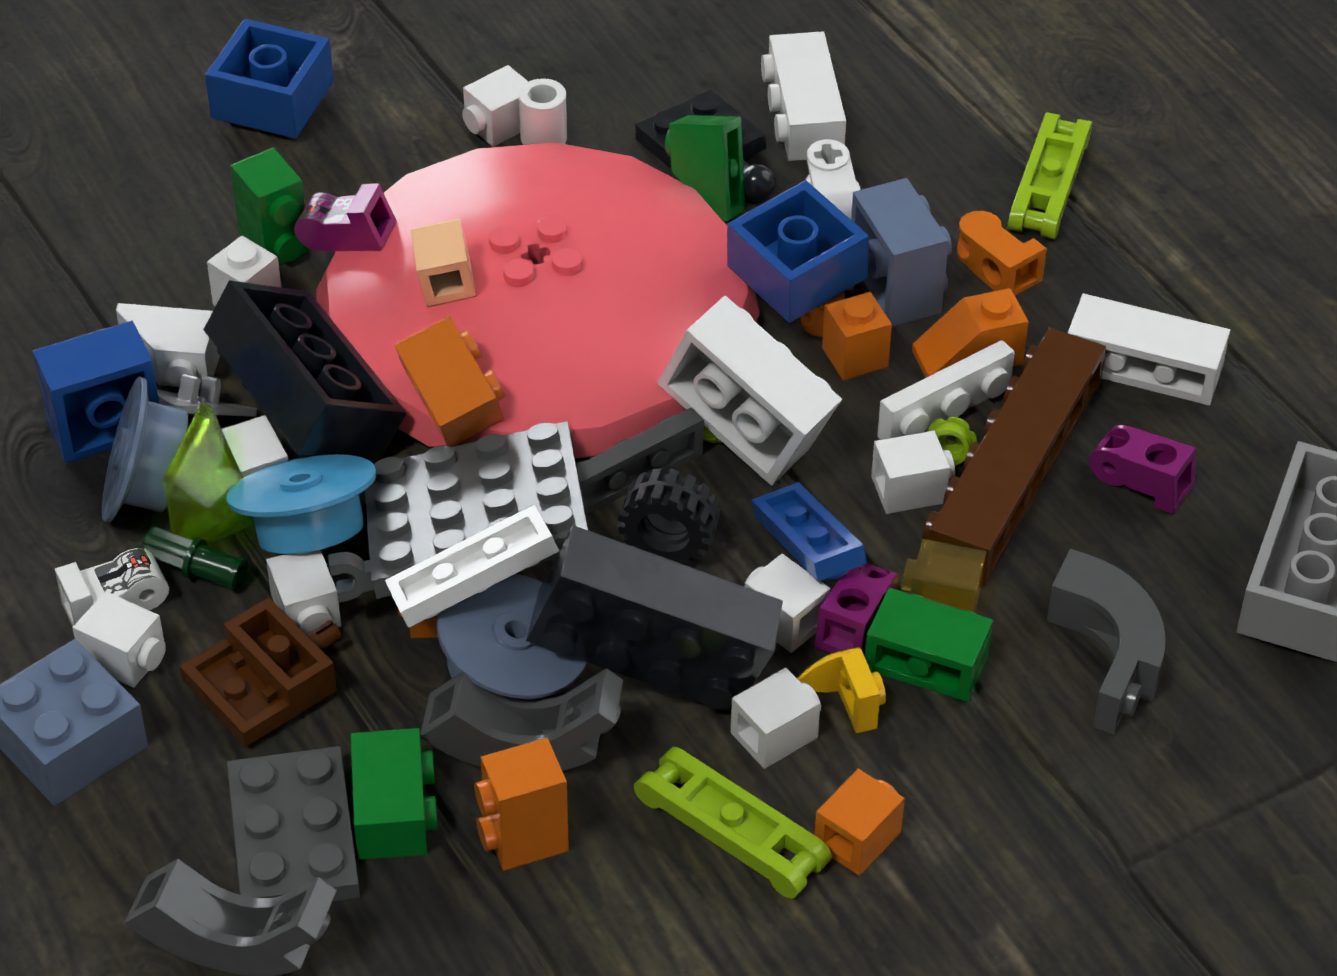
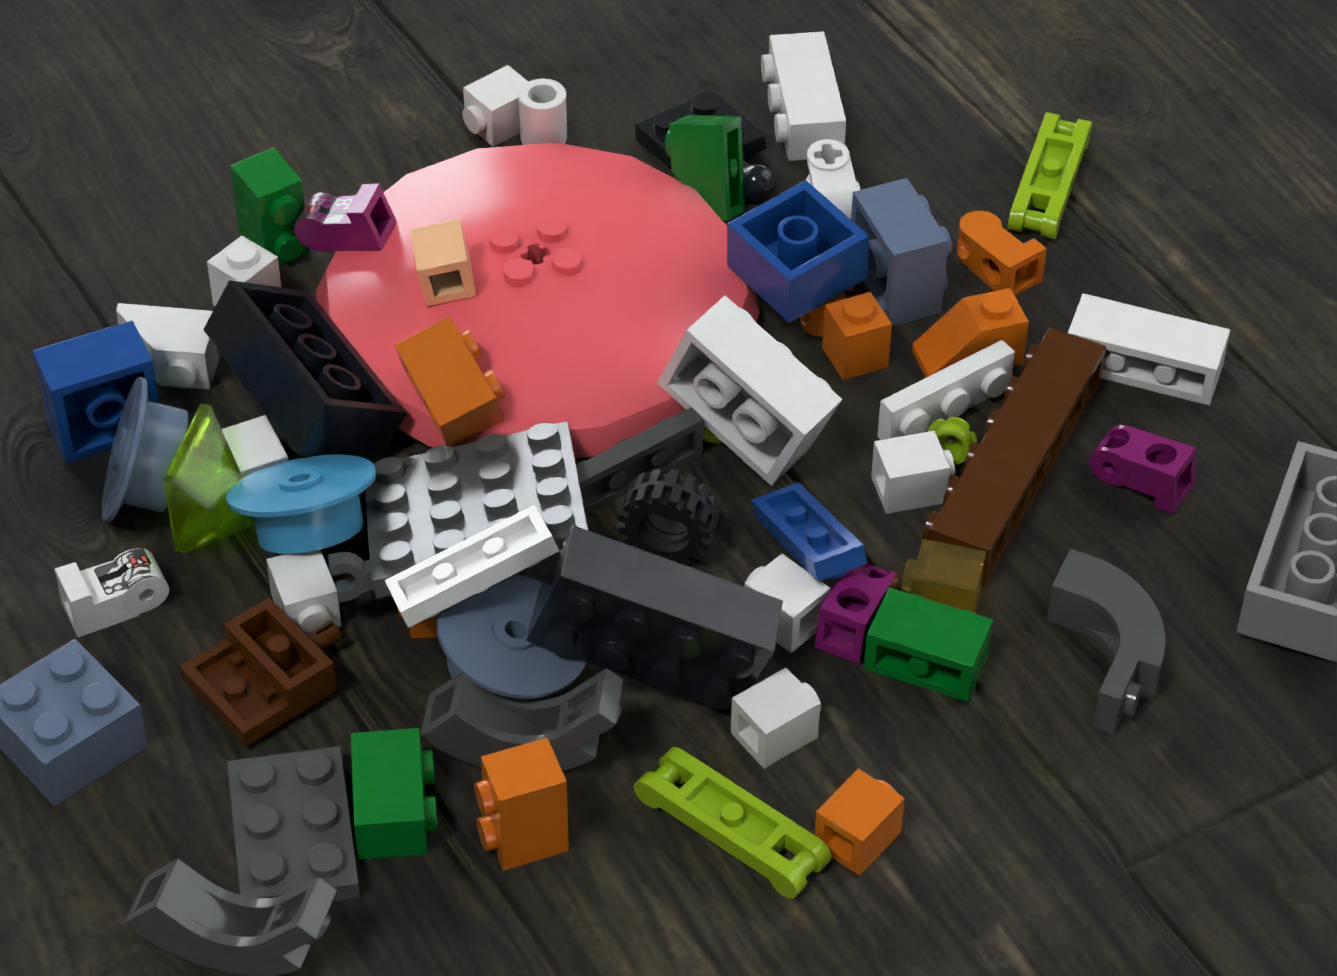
white brick [72,591,166,688] -> none
dark green axle [141,527,248,592] -> none
light grey piece [157,374,258,417] -> none
blue brick [205,19,334,138] -> none
yellow plate [797,647,886,733] -> none

